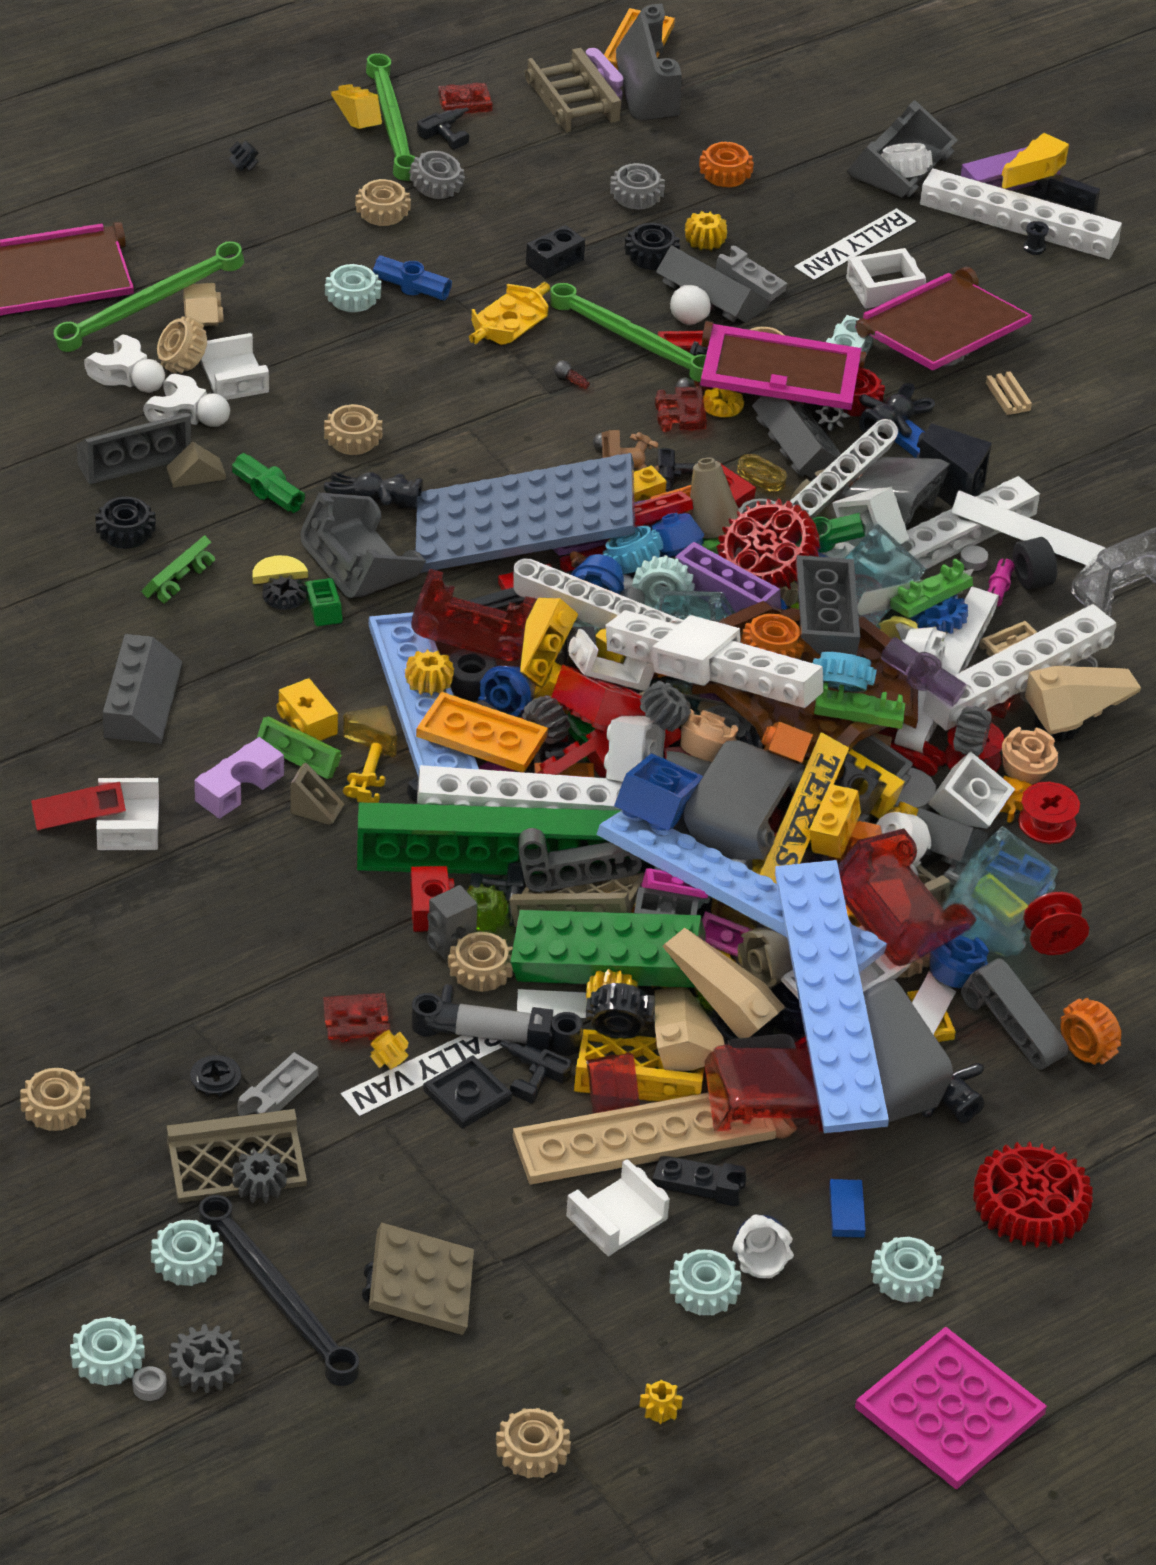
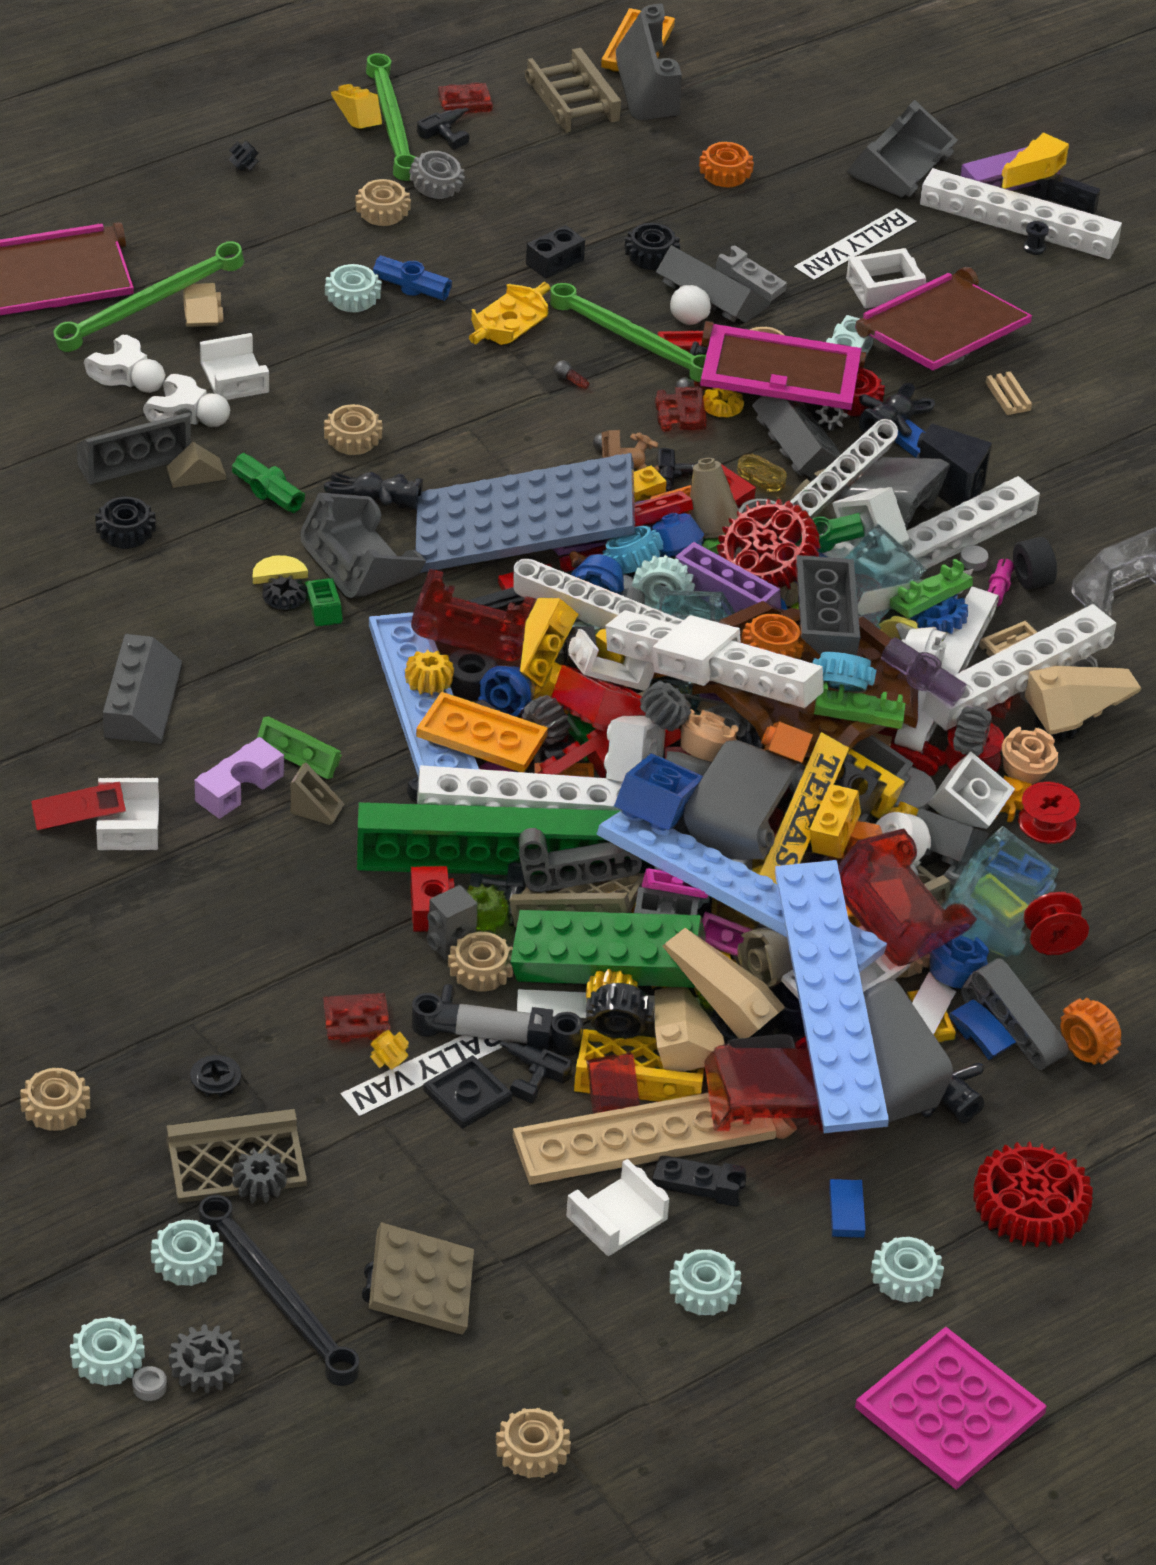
bright green plate [141,535,215,604] -> none
tan gear [157,316,207,374] -> none
light grey plate [237,1052,318,1116] -> none
yellow brick [276,678,338,741] -> none
clear yellow slope [343,705,397,757] -> none
yellow piece [343,743,386,803] -> none
lavender plate [586,48,623,100] -> none
light grey gear [610,163,665,210] -> none
yellow gear [640,1380,683,1424] -> none
yellow gear [685,211,727,251] -> none
white hair [732,1214,794,1279] -> none
white gear [881,143,933,178] -> none
white sticker [951,491,1109,571] -> none
none -> blue slope [949,999,1016,1060]

